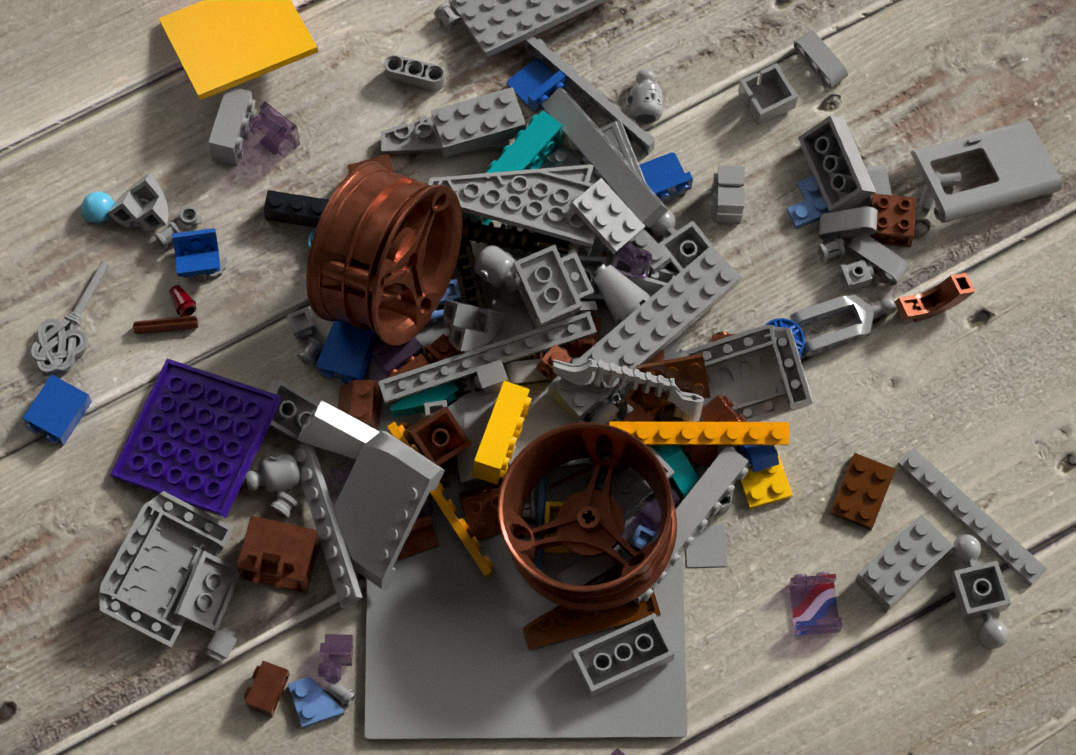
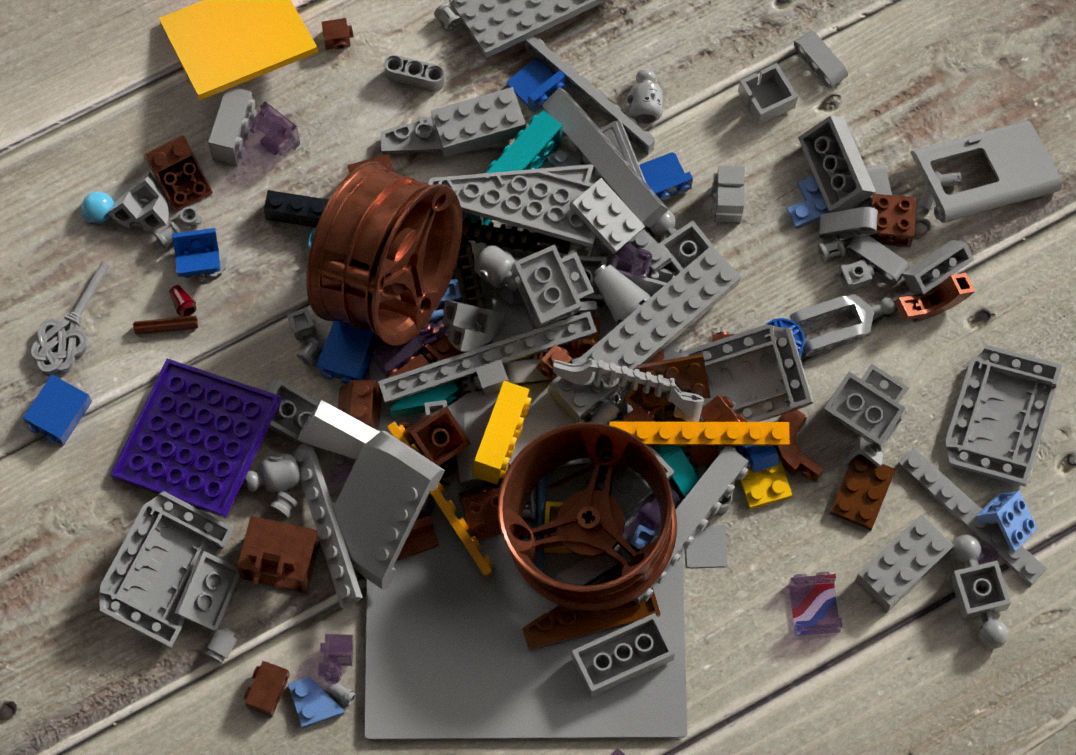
none -> copper slope [143,135,213,212]
none -> copper brick [321,18,354,50]
none -> clear purple plate [415,318,450,347]
none -> copper arch [775,410,824,482]
none -> light grey piece [824,363,909,450]
none -> light grey bracket [842,436,883,467]
none -> light grey brick [902,240,974,294]
none -> light grey slope [945,345,1062,487]
none -> medium blue bracket [976,491,1037,551]
none -> clear purple piece [977,542,998,565]

